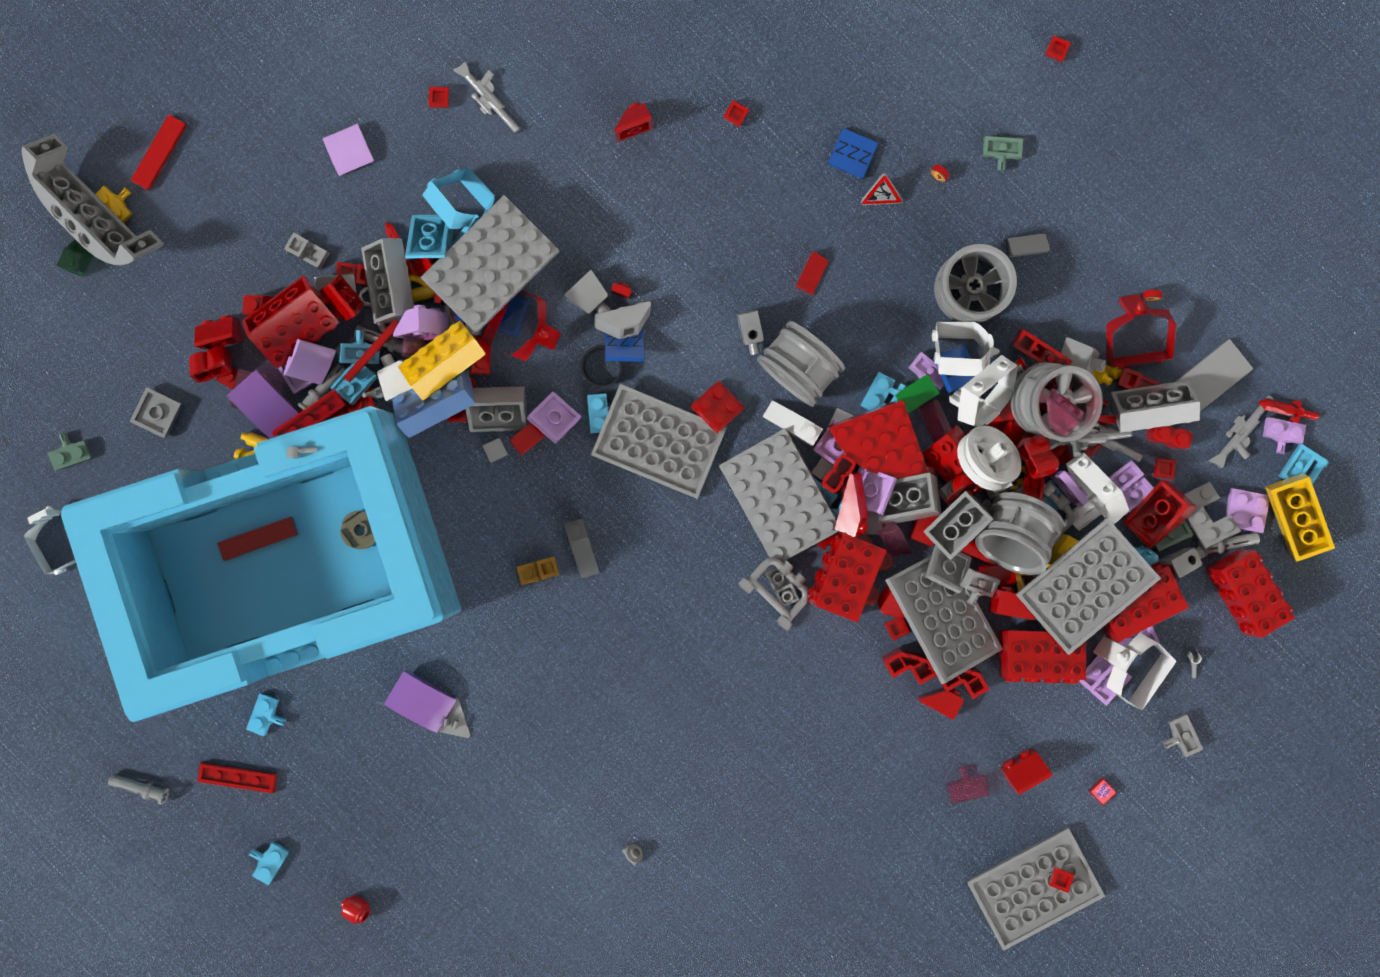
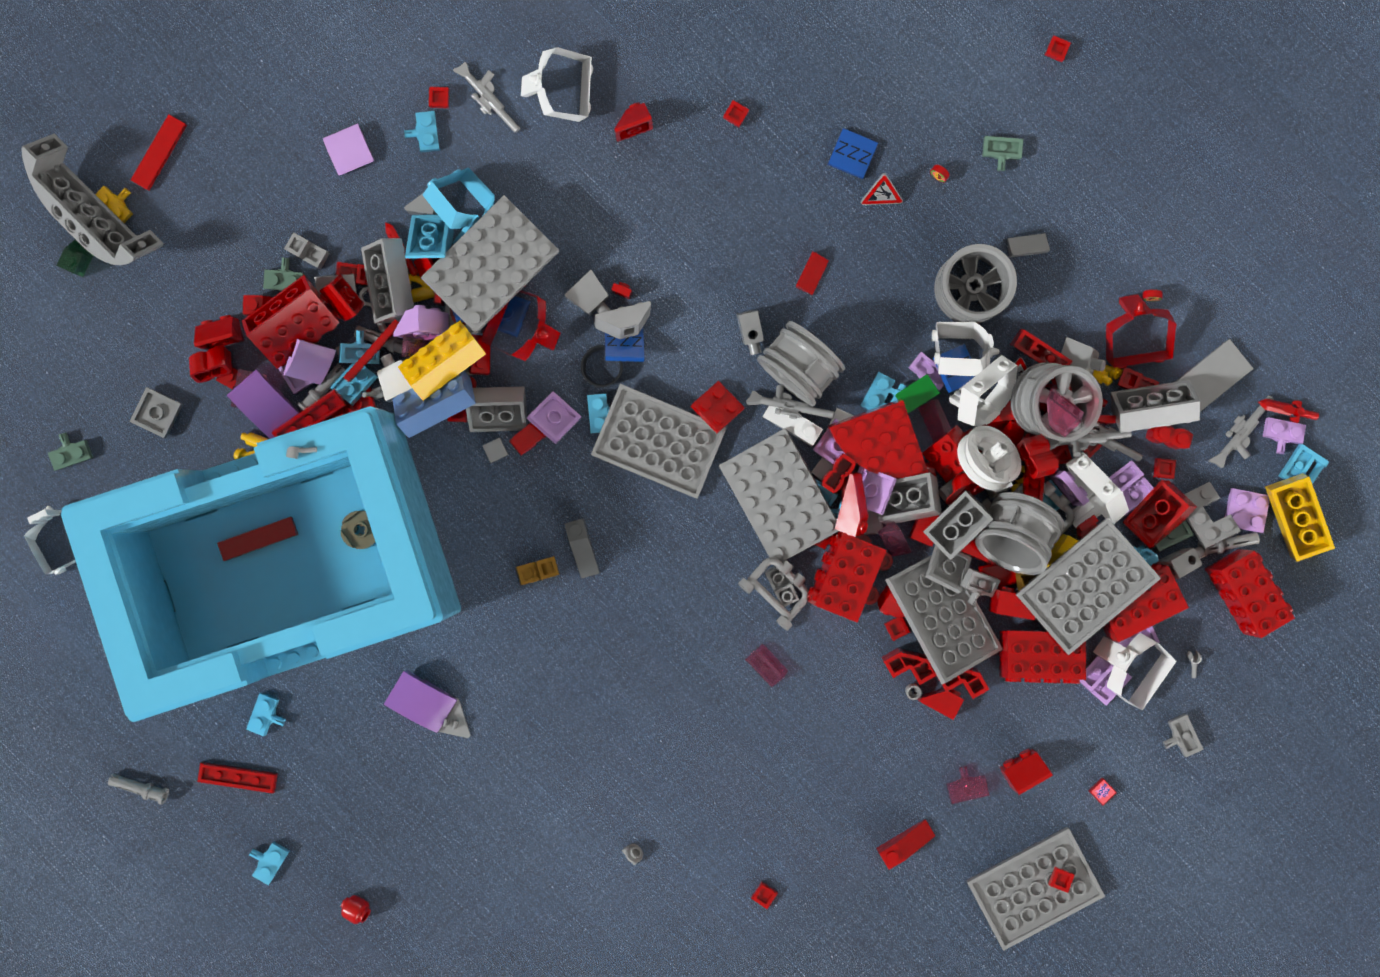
none -> sand green plate [263,258,305,291]
none -> medium azure plate [404,111,440,152]
none -> light grey slope [404,189,439,215]
none -> white piece [521,47,593,122]
none -> clear pink slope [745,644,788,687]
none -> light grey piece [746,385,835,419]
none -> red tile [751,881,778,909]
none -> red slope [876,819,935,870]
none -> light grey hinge [905,683,922,700]
none -> red slope [1076,515,1099,540]

